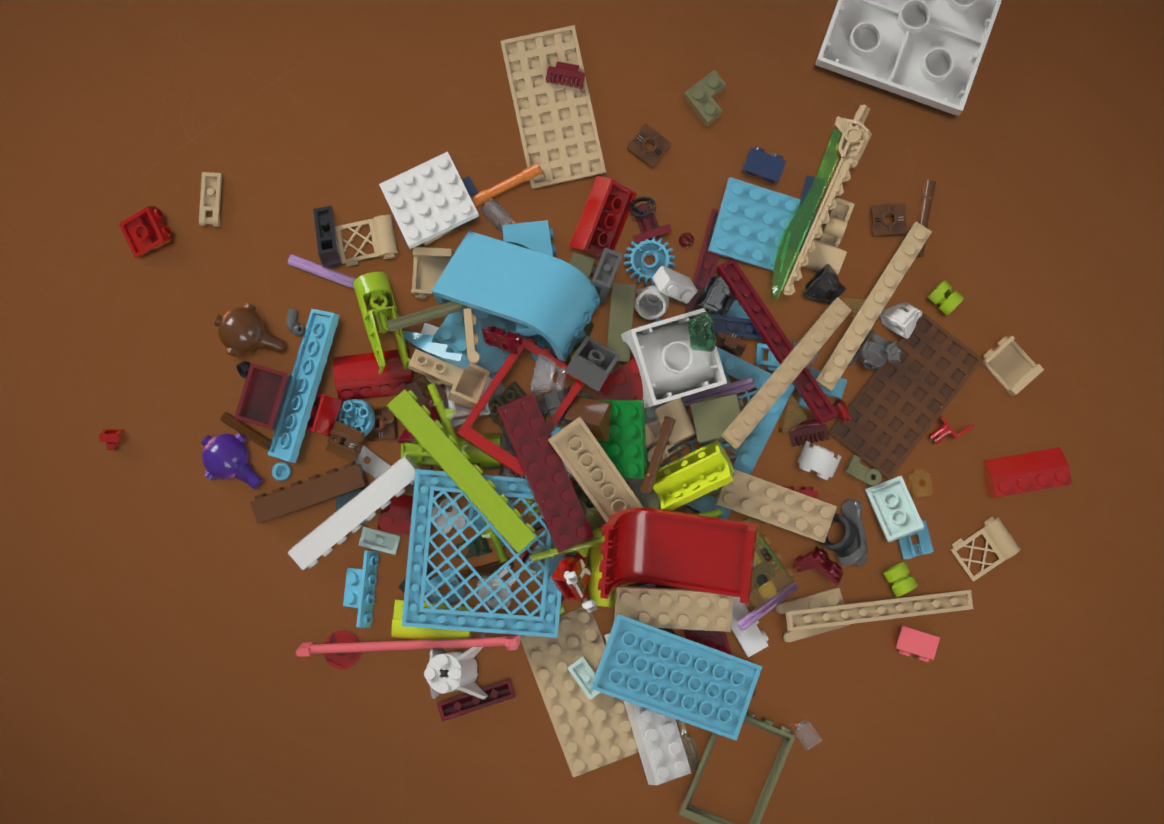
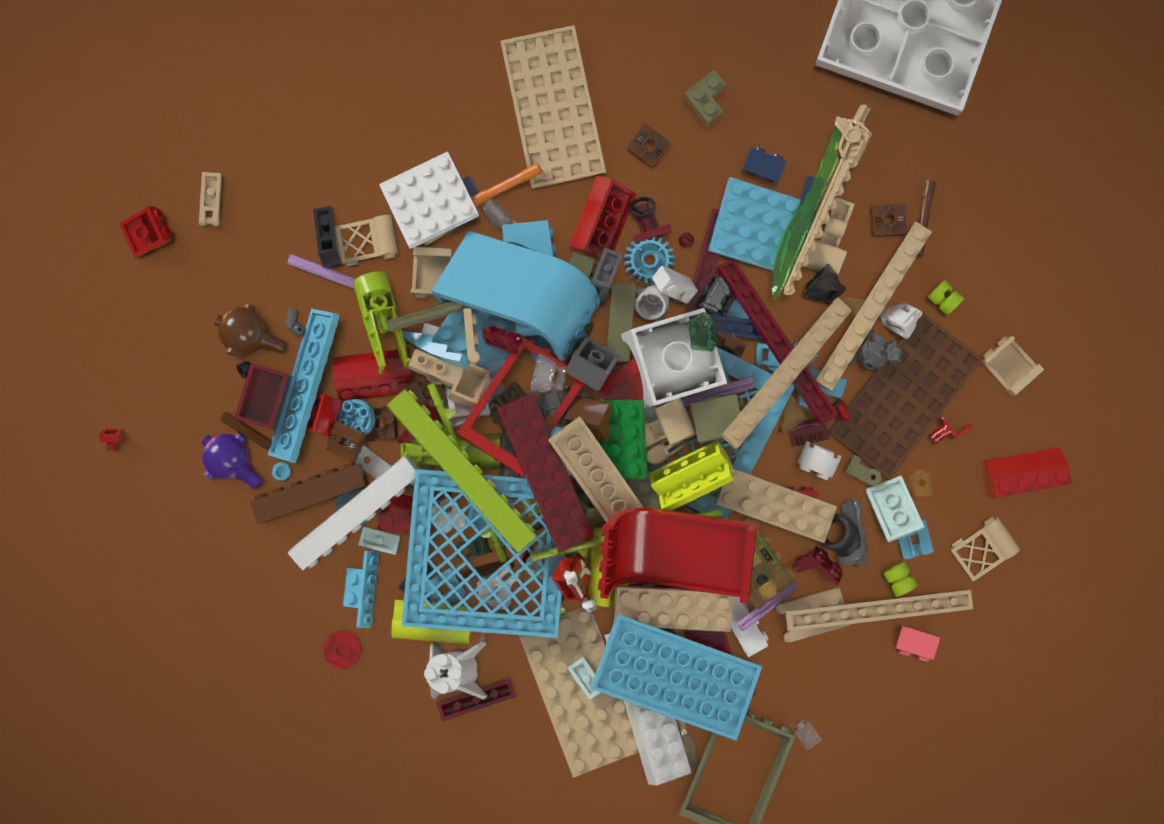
coral hinge [296,635,520,657] -> none
dark red piece [546,61,585,89] -> none
reddish brown piece [640,416,676,494] -> none

